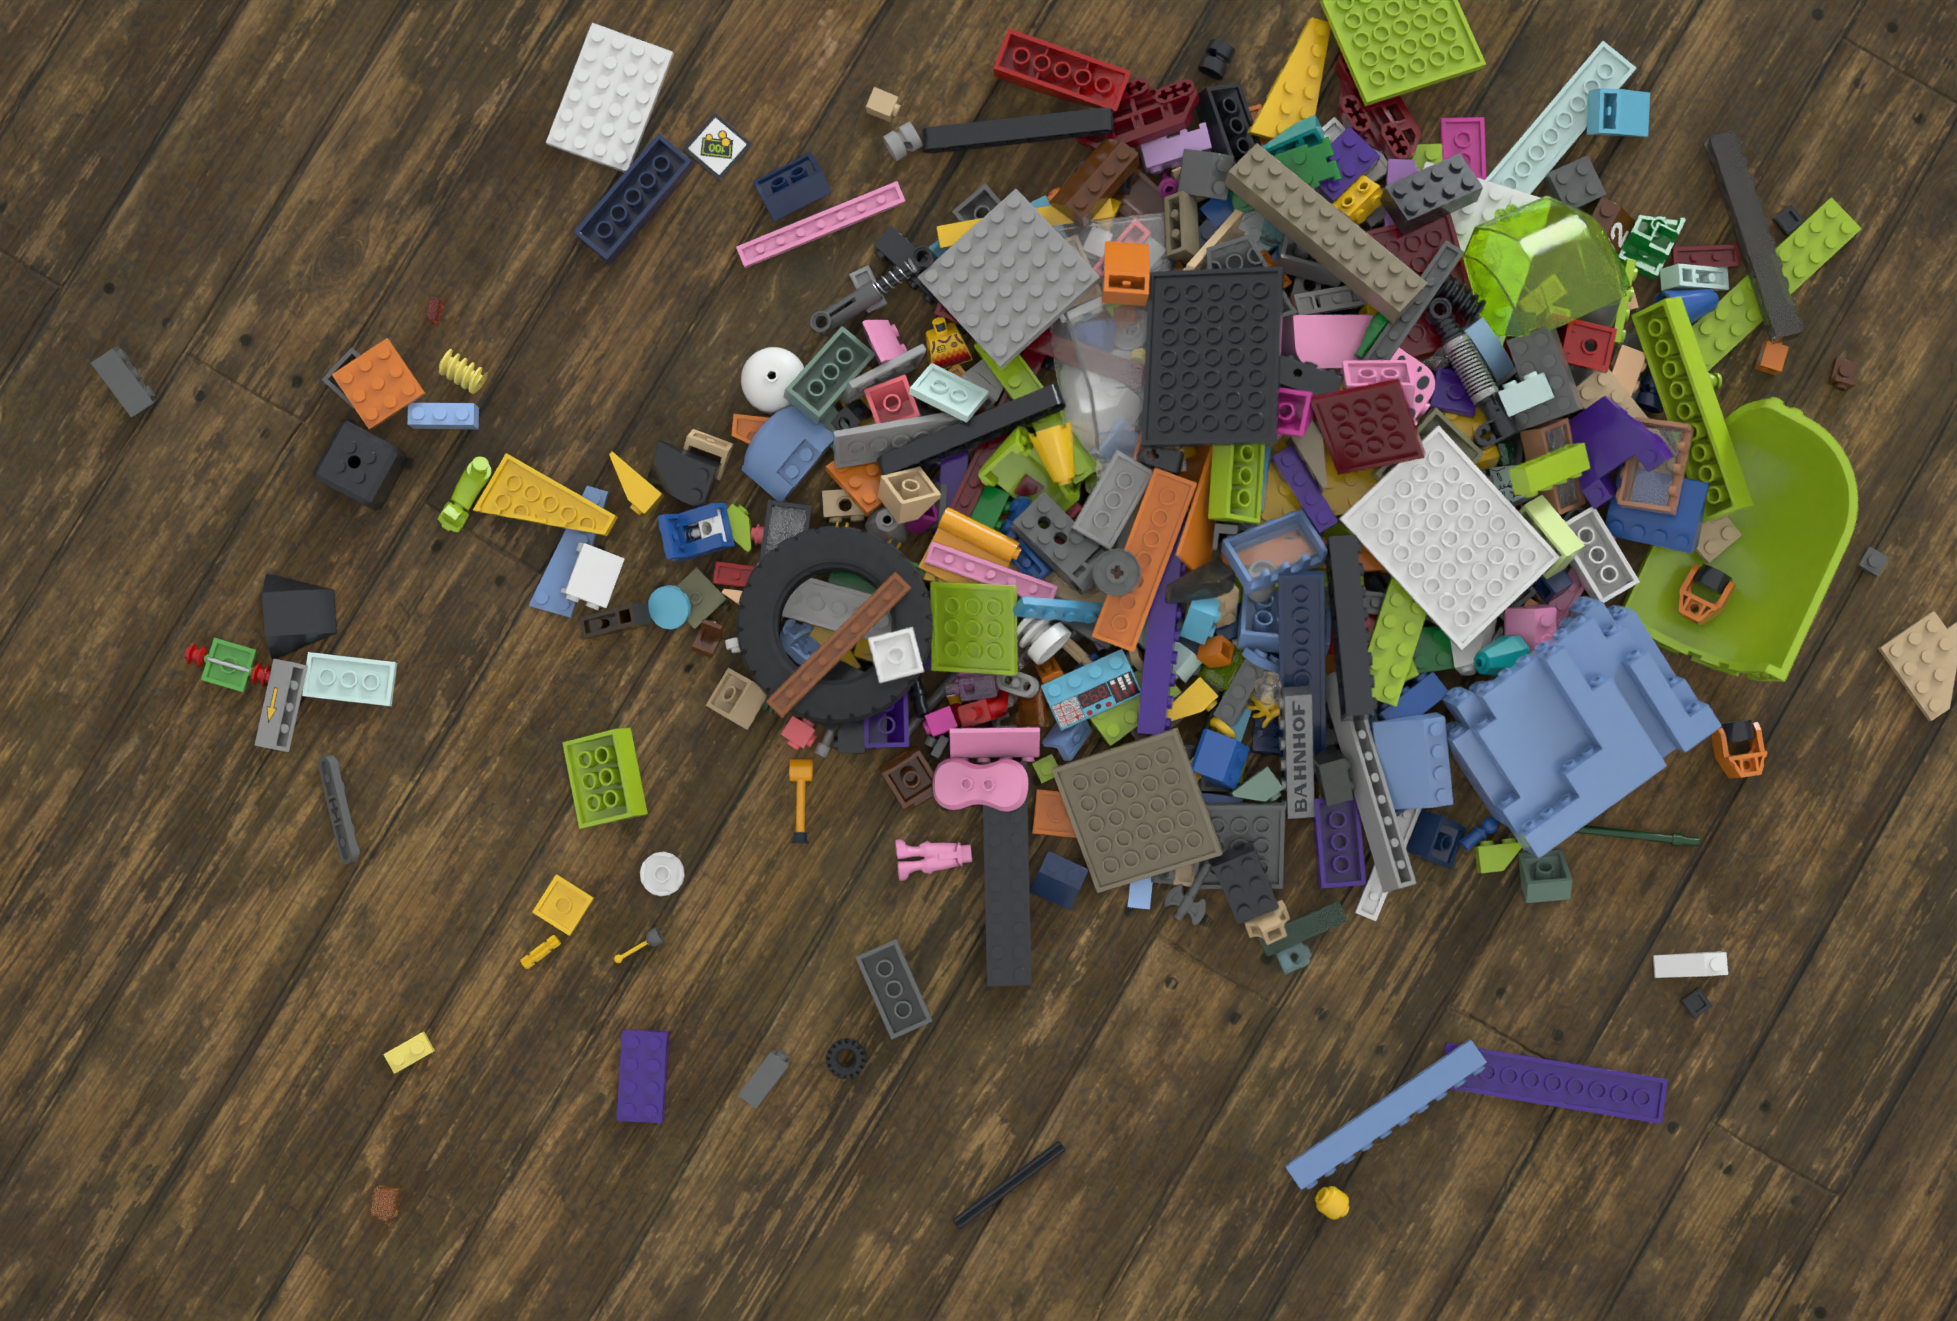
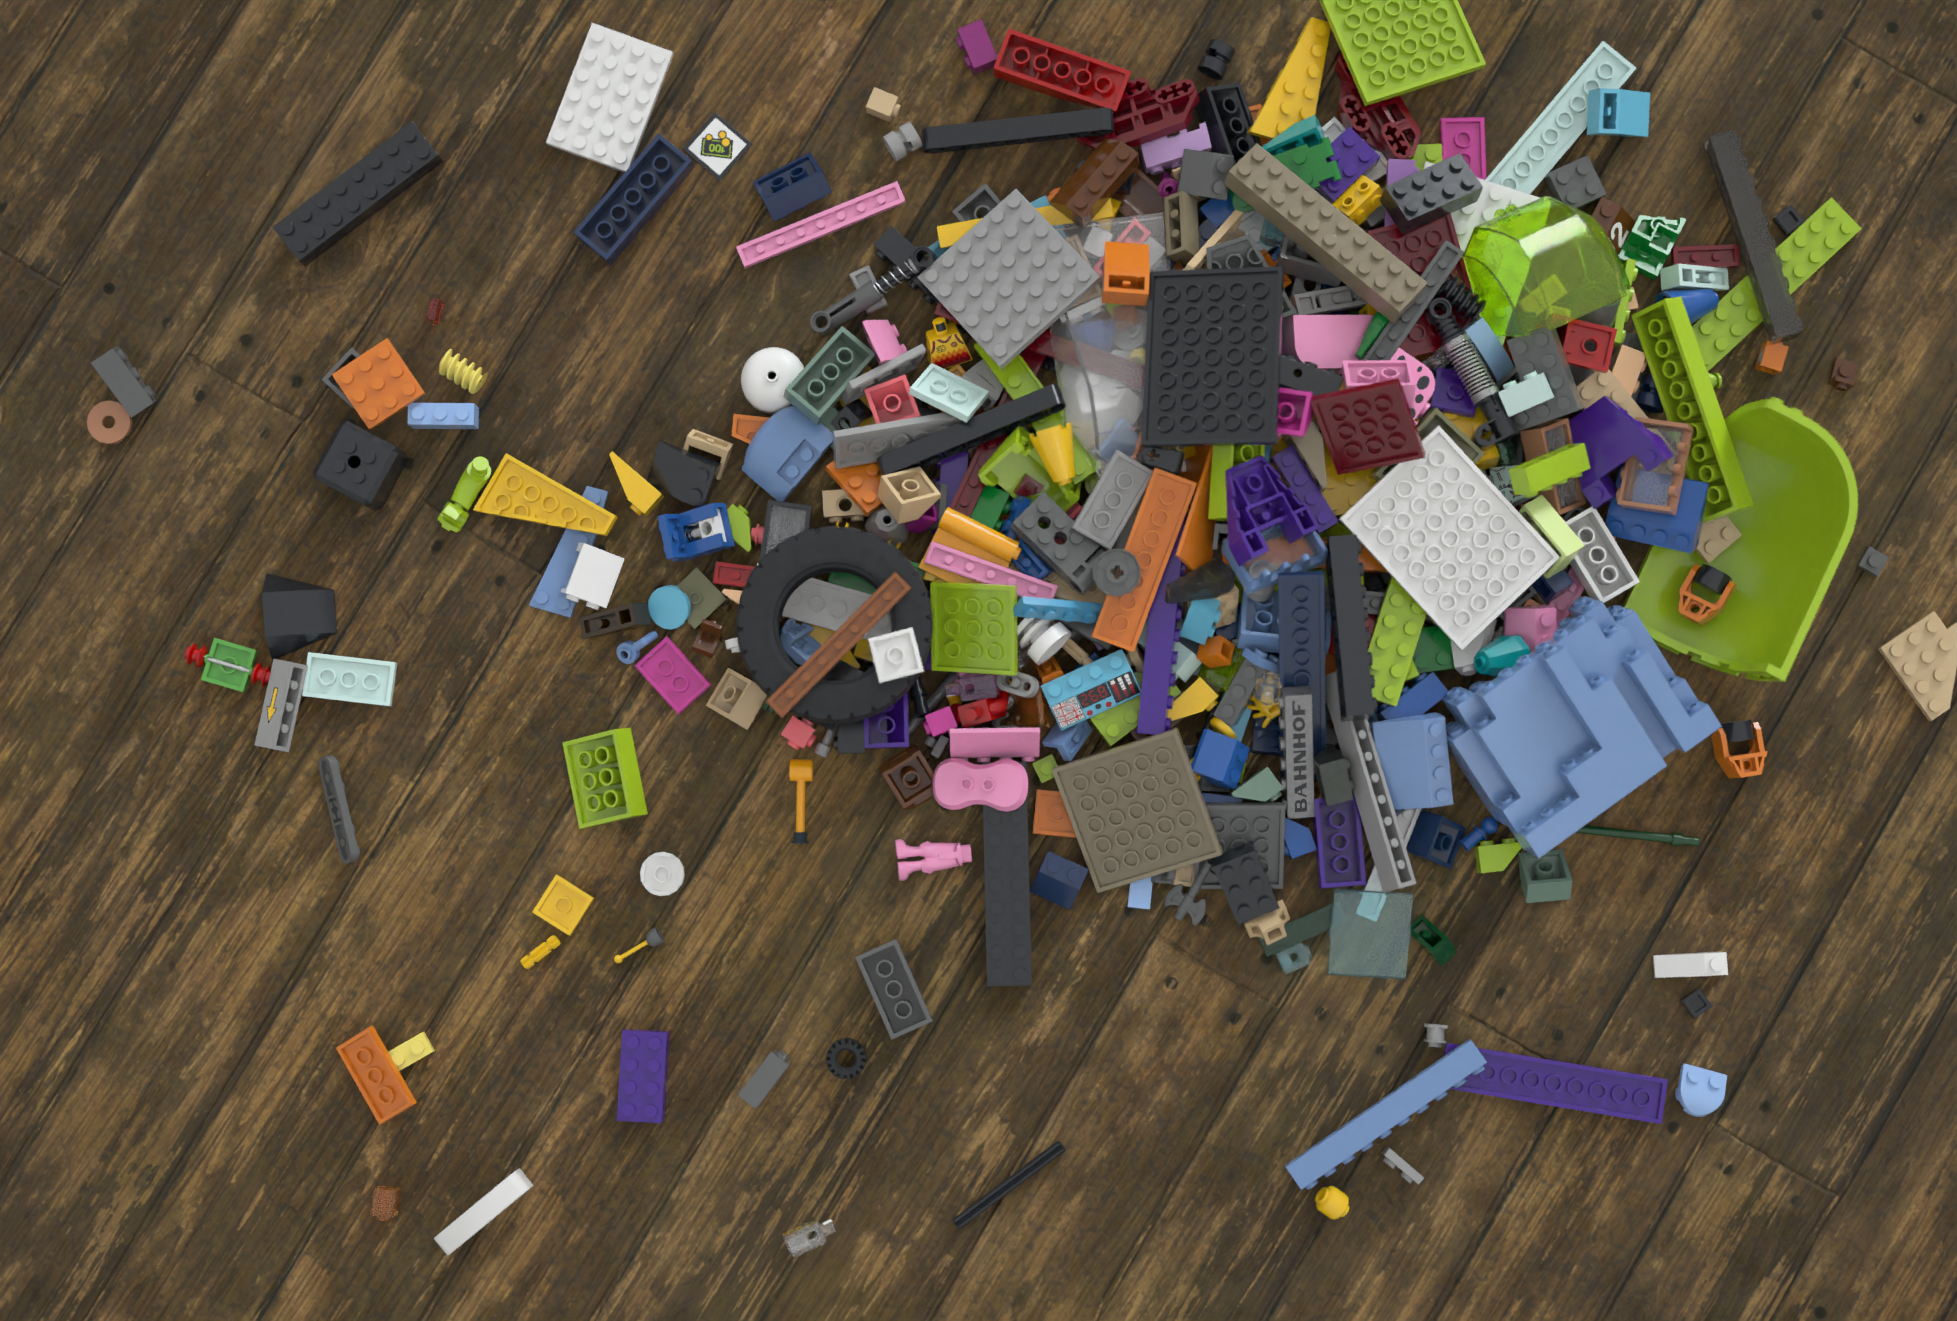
none -> nougat tile [87,400,133,445]
none -> black brick [273,121,443,267]
none -> orange tile [336,1025,417,1125]
none -> white beam [434,1168,534,1256]
none -> medium blue plate [617,631,658,664]
none -> dark pink tile [634,636,712,715]
none -> clear torso [782,1219,836,1257]
none -> magenta brick [955,19,997,75]
none -> dark purple wedge [1225,455,1320,567]
none -> blue slope [1284,818,1317,859]
none -> clear light blue piece [1327,889,1413,979]
none -> light grey plate [1381,1146,1424,1185]
none -> dark green slope [1406,914,1458,967]
none -> light grey brick [1424,1023,1448,1047]
none -> light blue slope [1675,1063,1727,1117]

